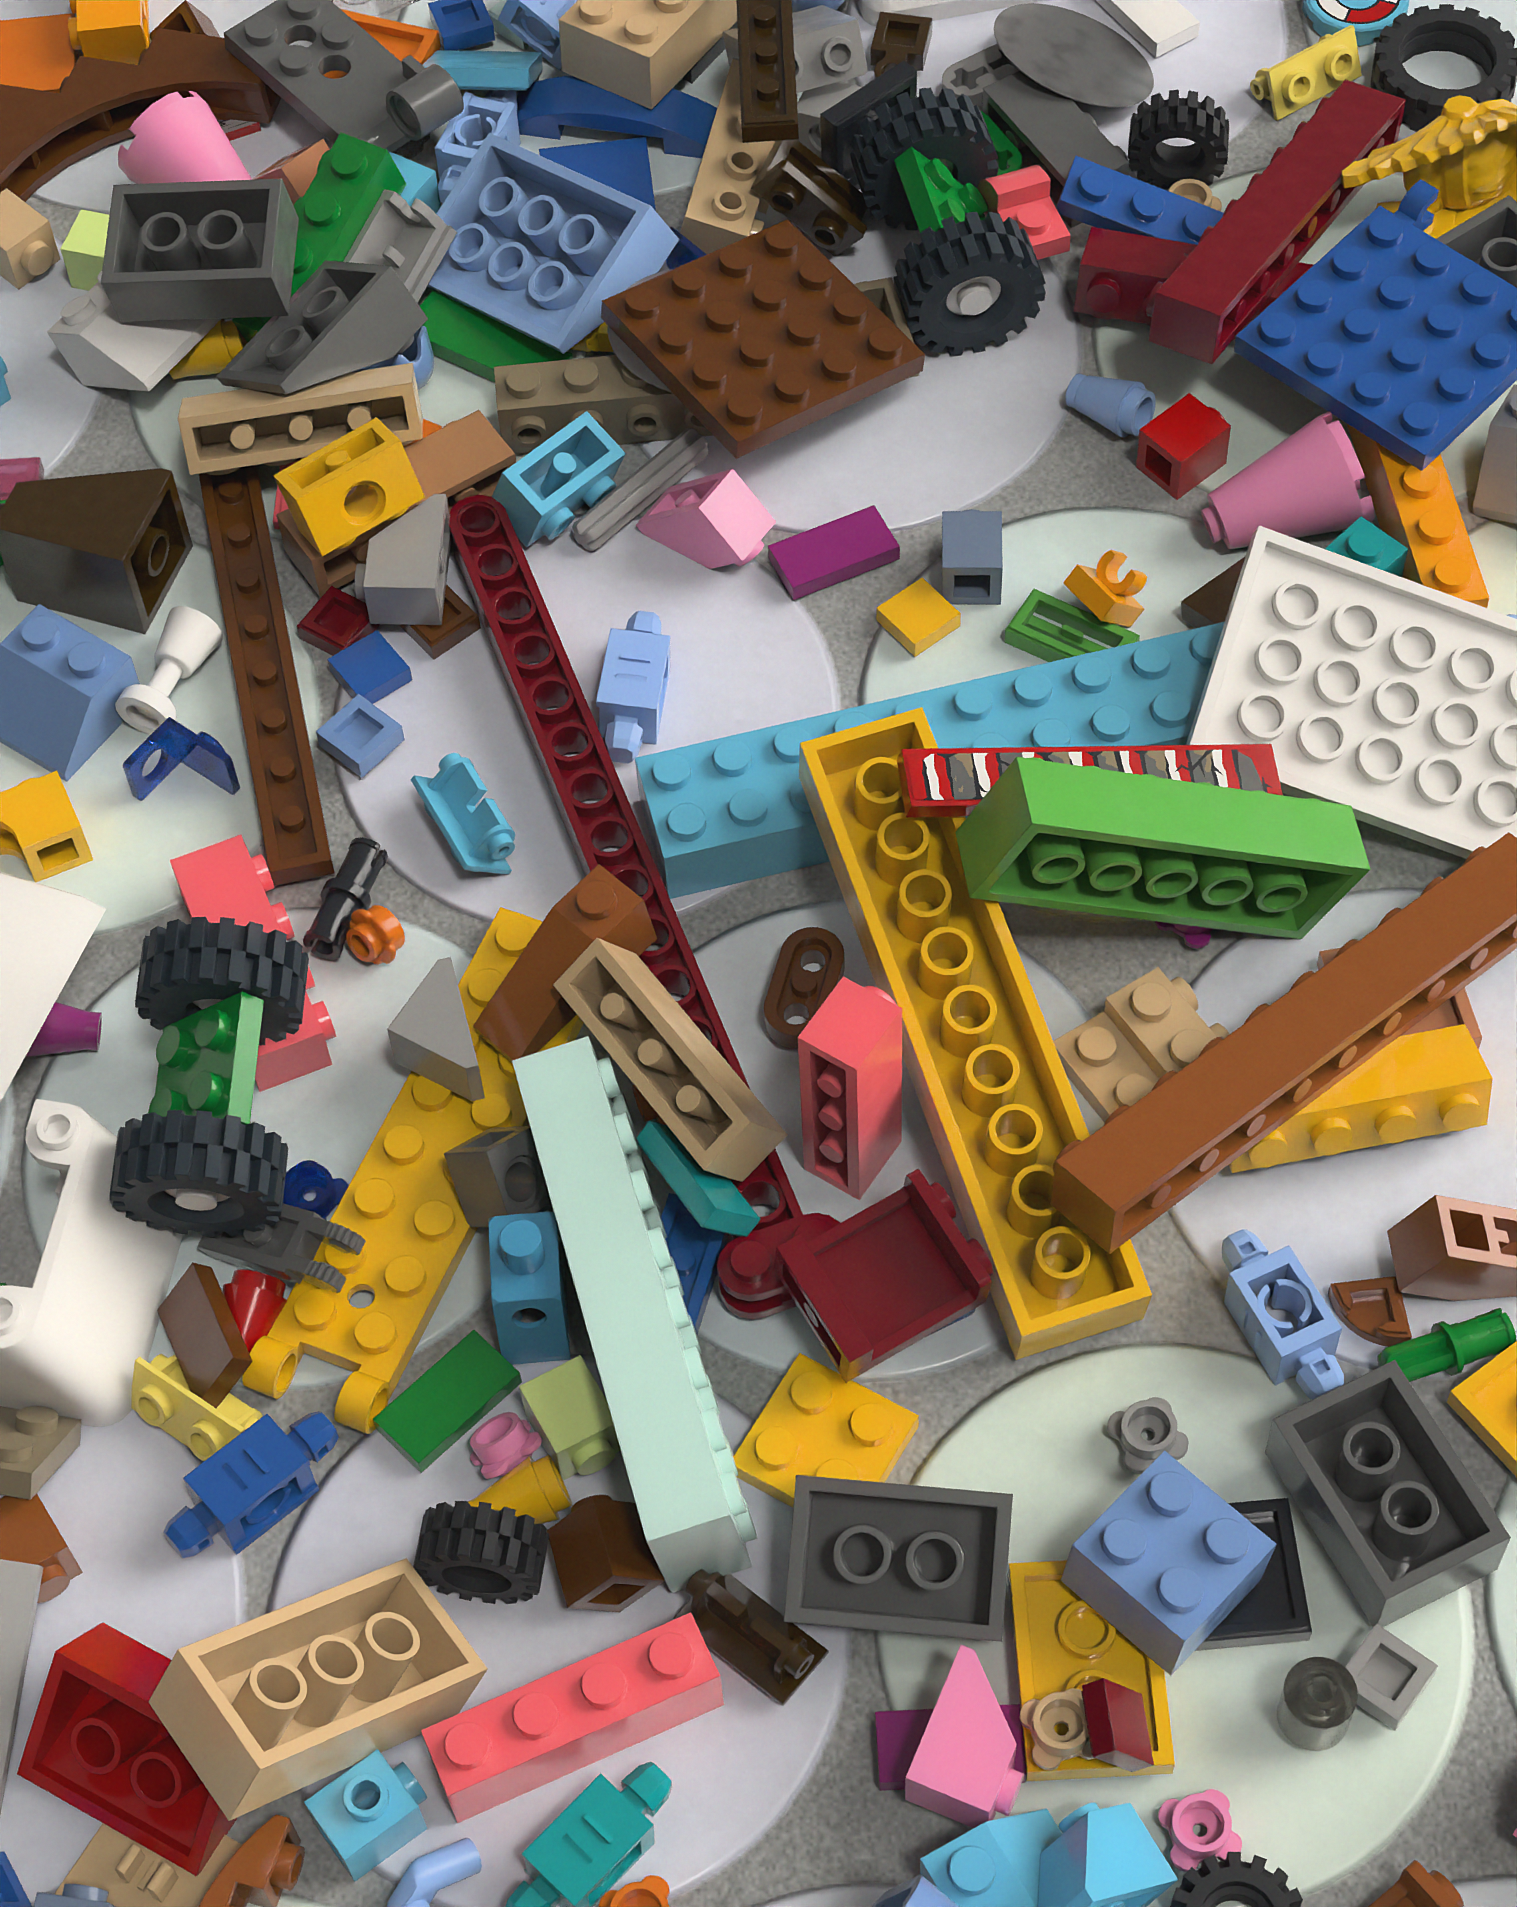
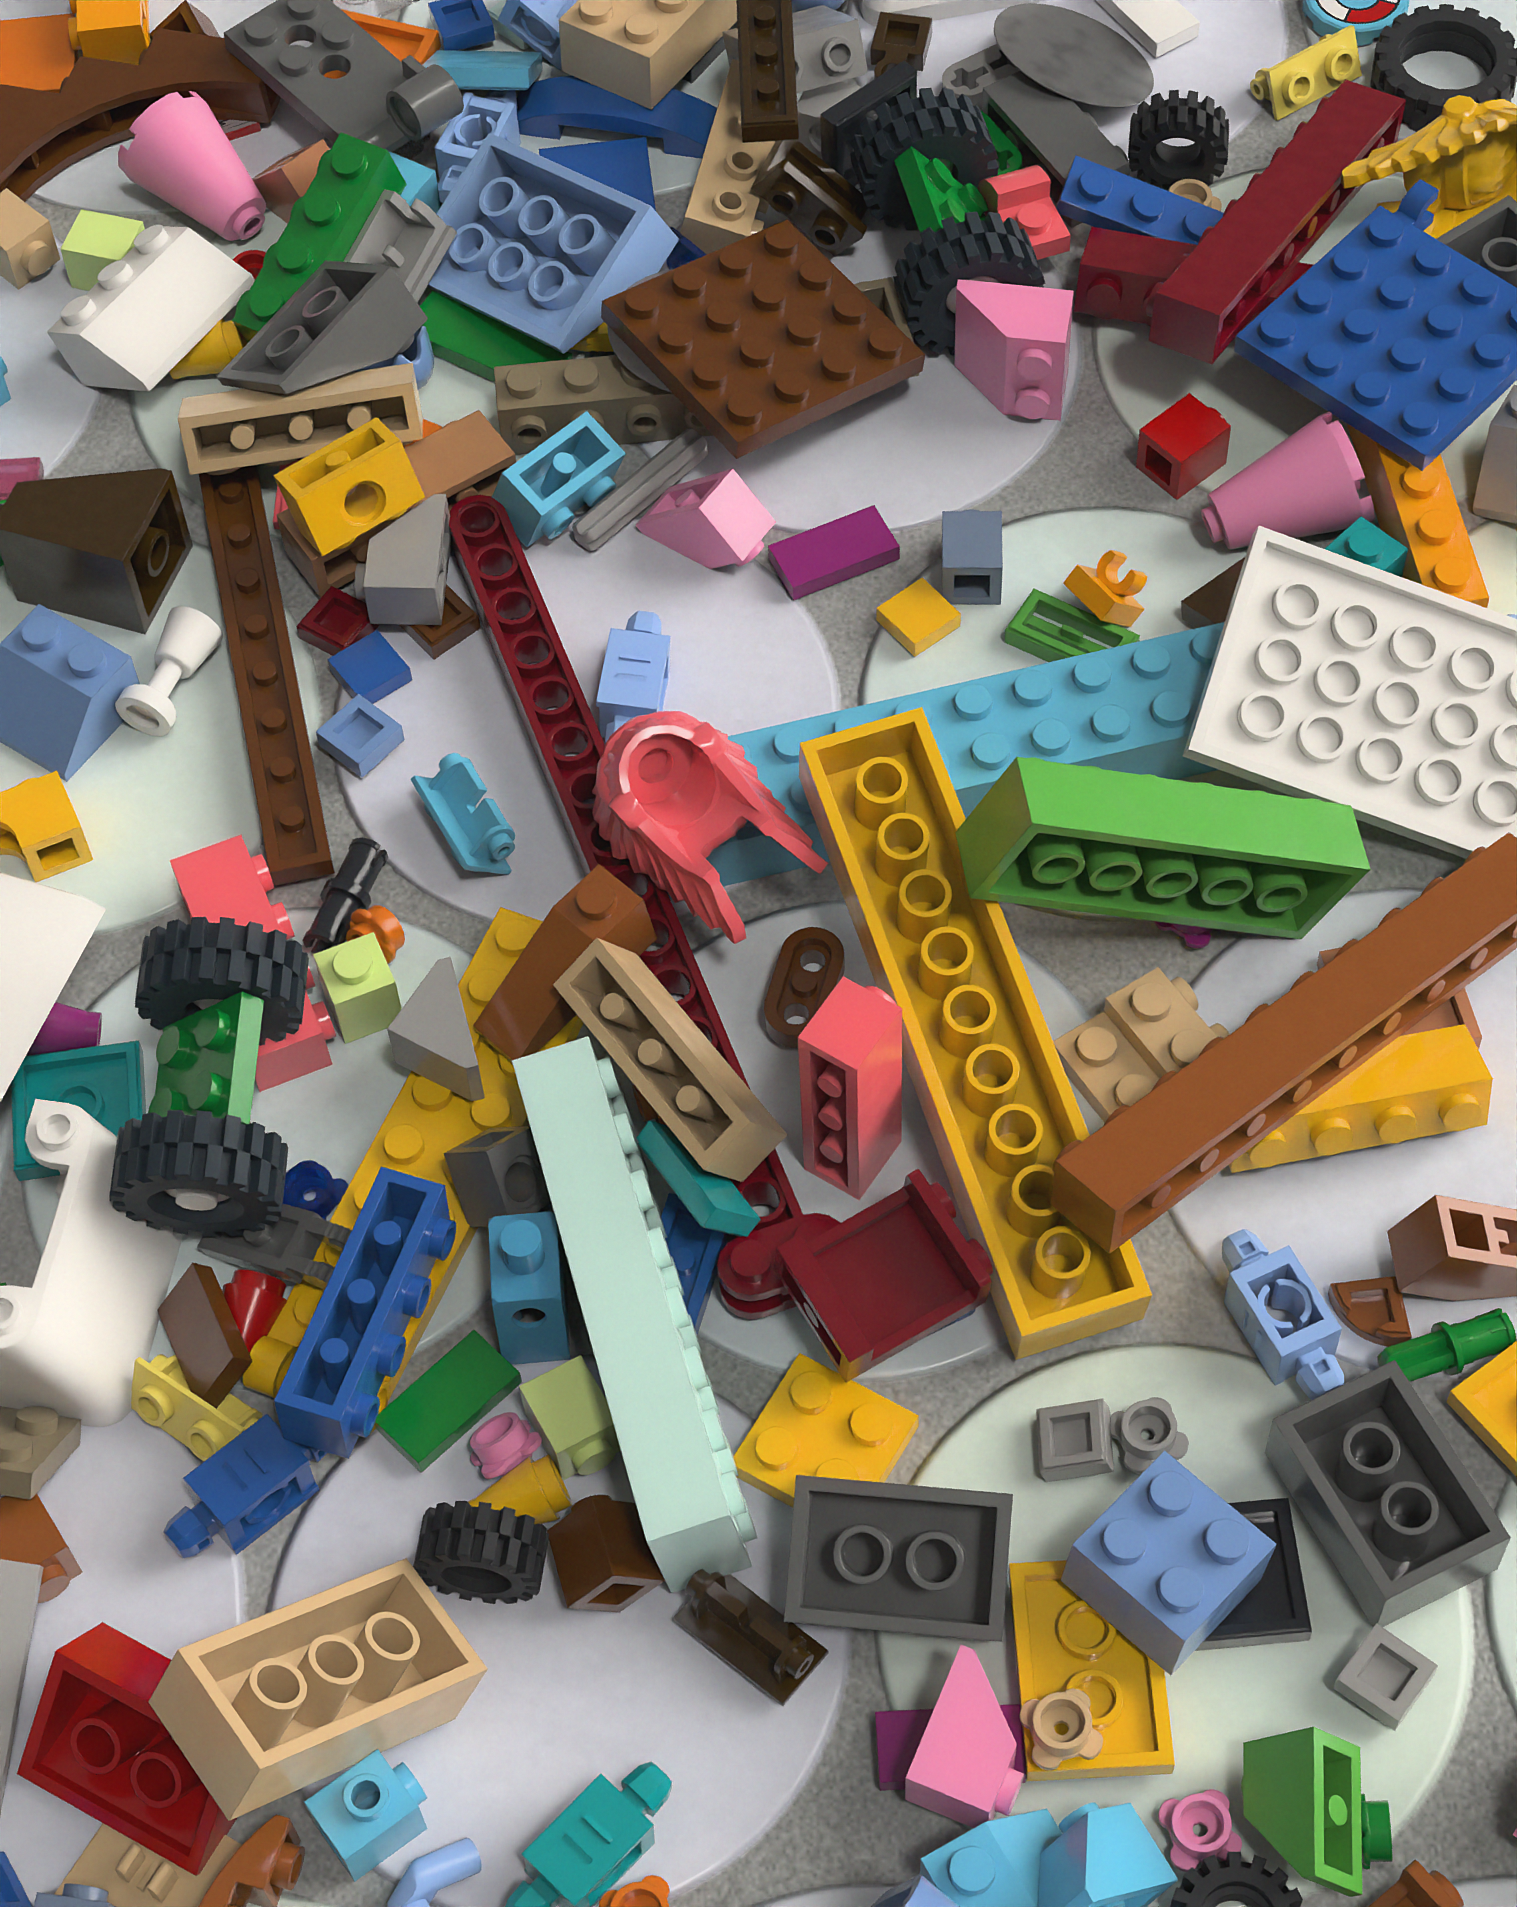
dark grey brick [101,178,299,322] -> none
clear blue bracket [123,717,240,801] -> none
coral brick [421,1612,724,1823] -> none
tile [897,744,1283,818] -> none
light blue cone [1066,373,1156,437] -> none
dark red tile [1081,1678,1154,1772] -> none
clear smoke brick [1277,1657,1358,1751] -> none
none -> teal tile [11,1040,146,1181]
none -> blue brick [274,1167,456,1459]
none -> yellowish green brick [313,932,402,1044]
none -> coral piece [592,711,828,944]
none -> bright pink slope [954,279,1074,421]
none -> light grey tile [1036,1398,1114,1482]
none -> bright green slope [1241,1726,1362,1897]
none -> green plate [1361,1794,1393,1870]

